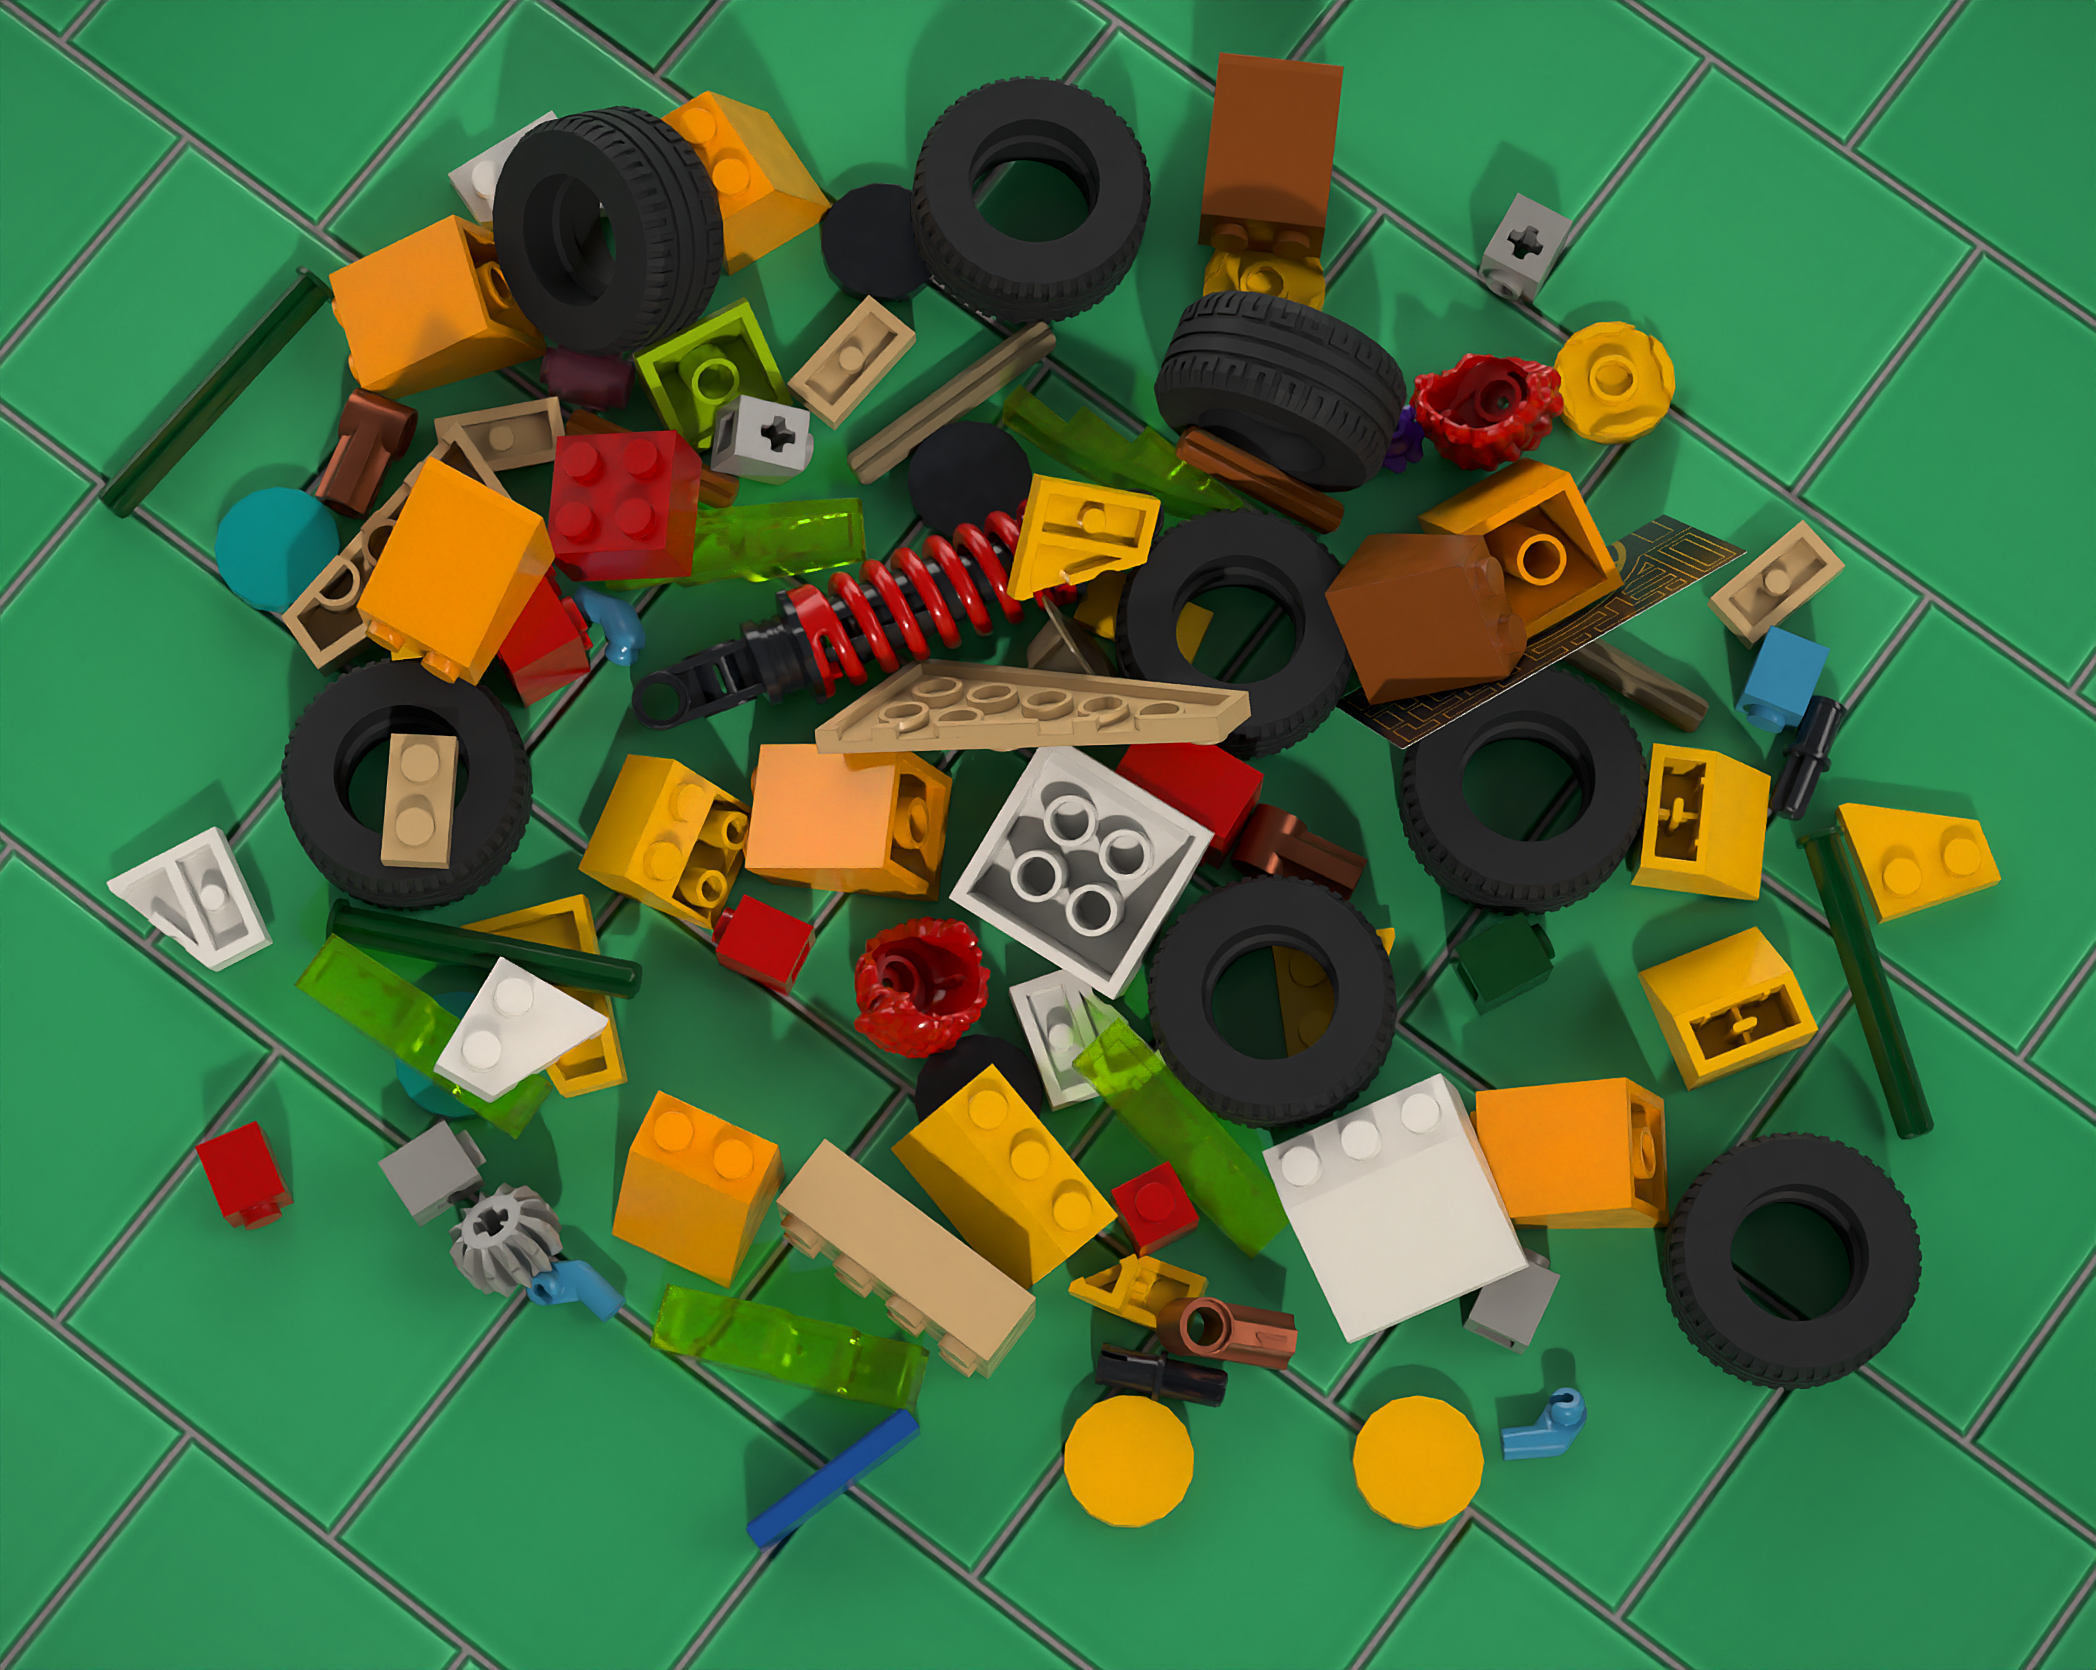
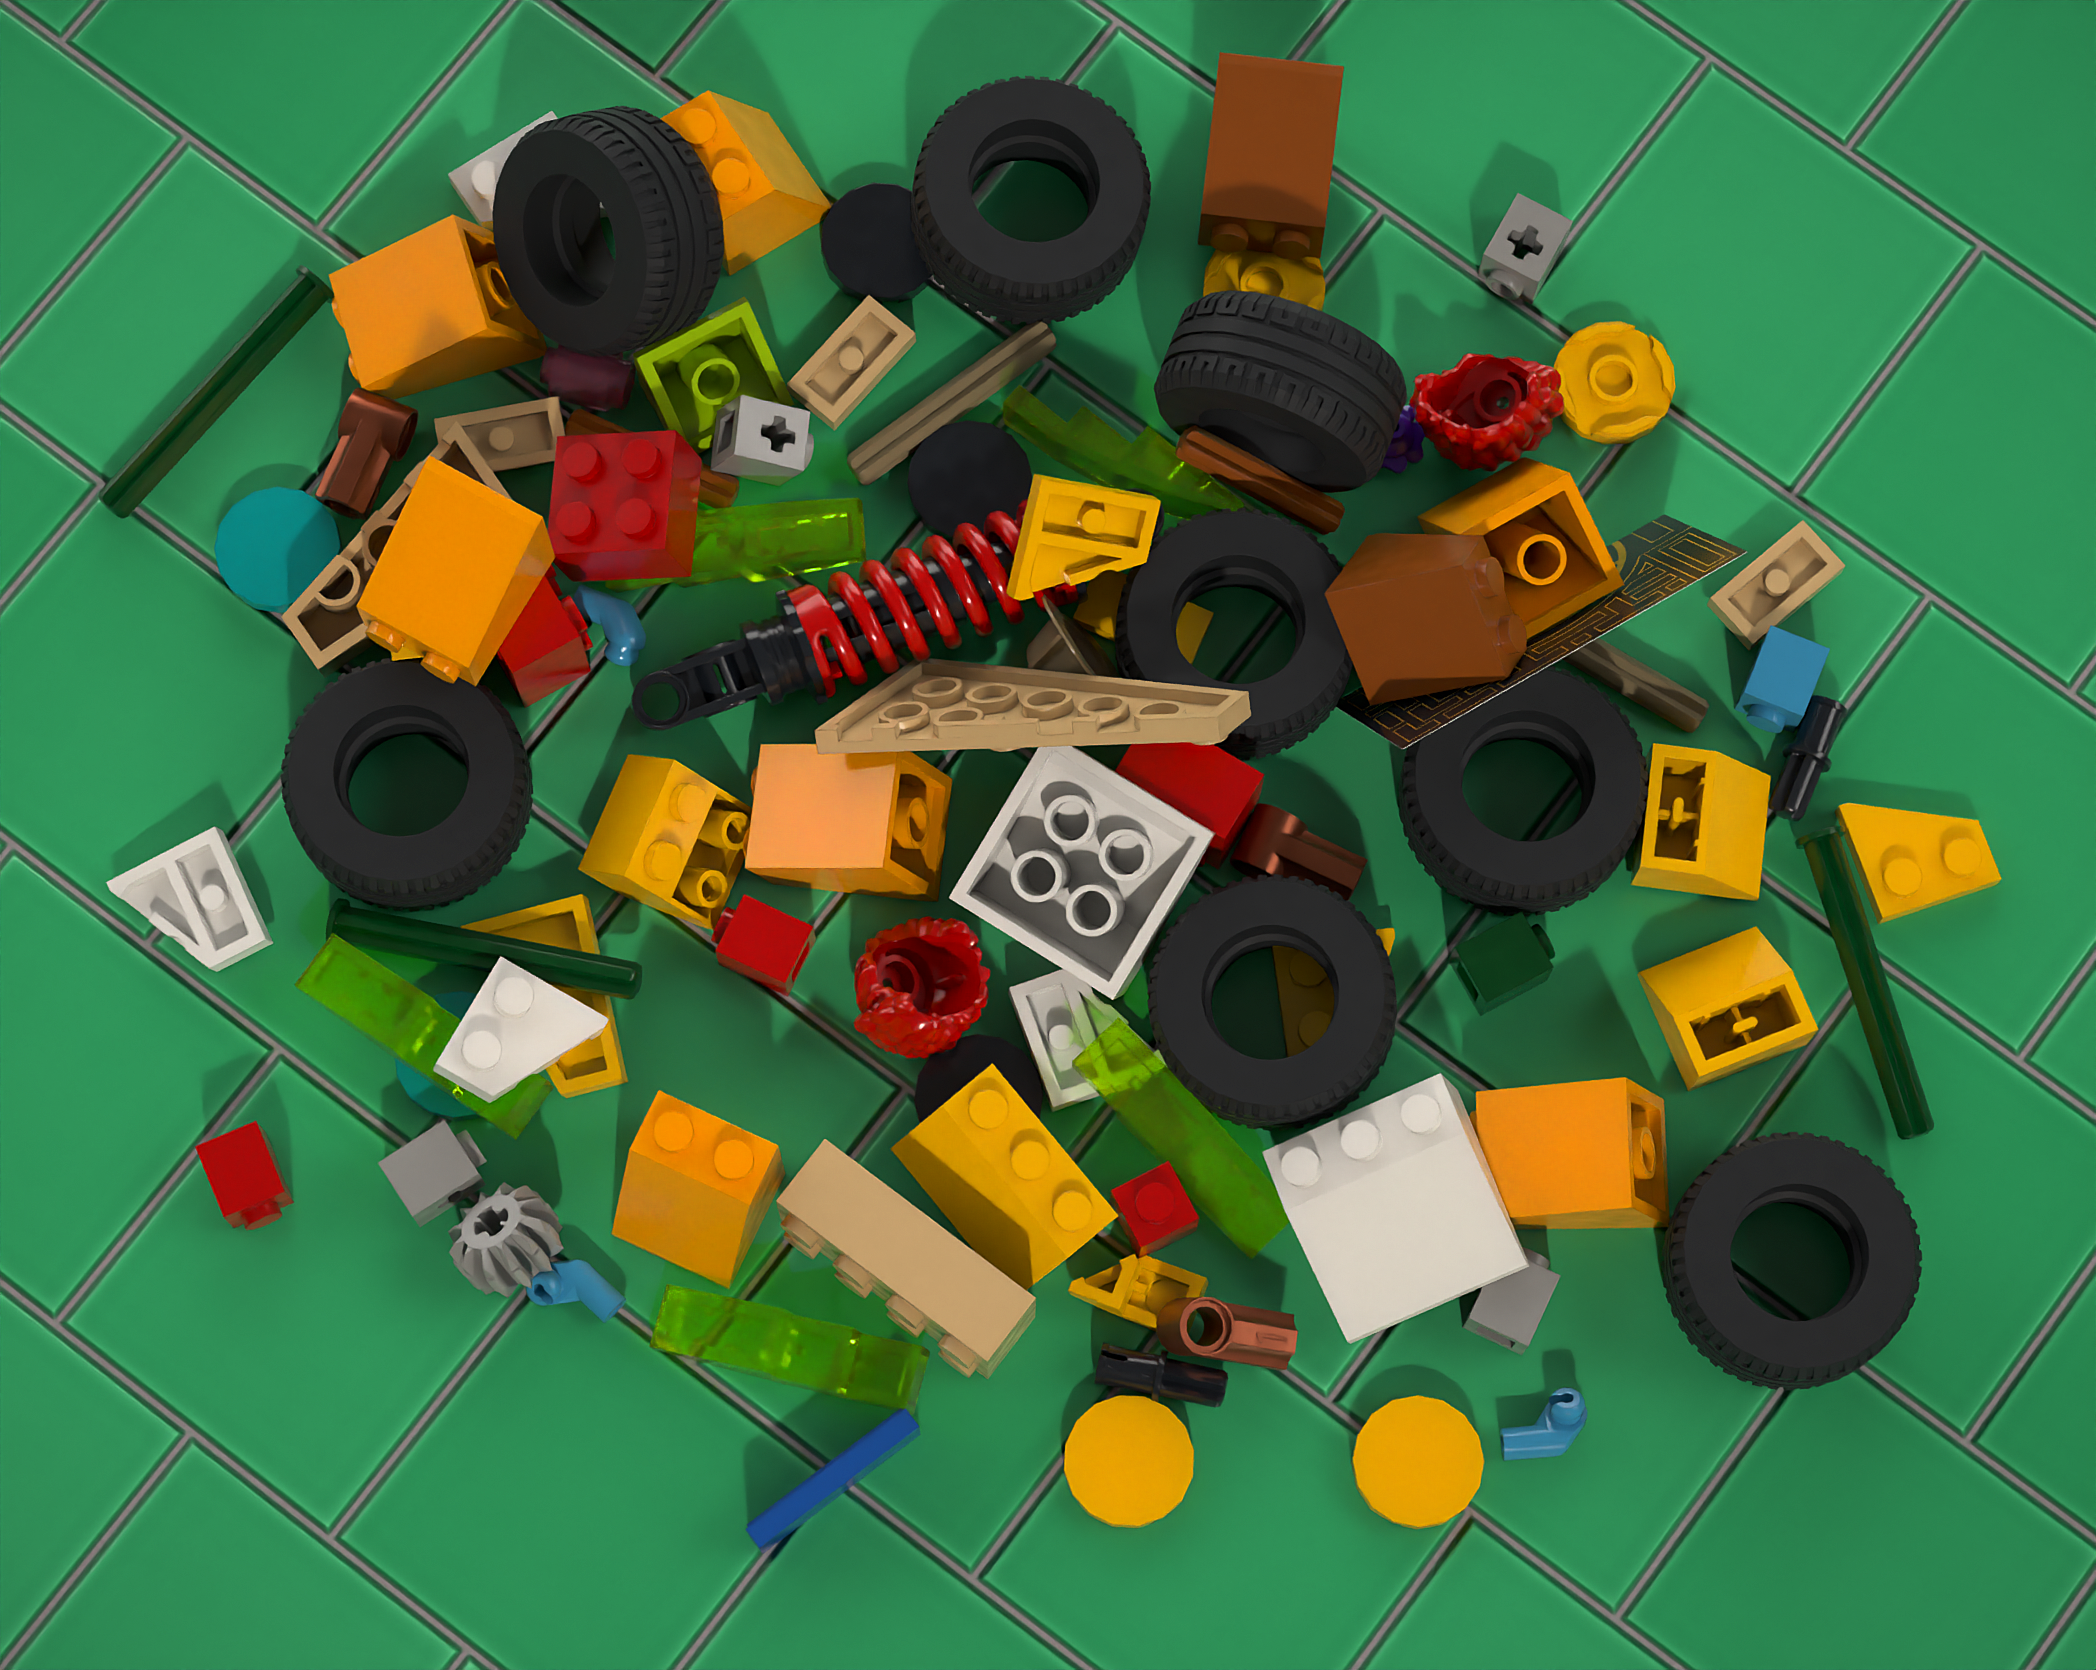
tan plate [381,733,459,869] -> none

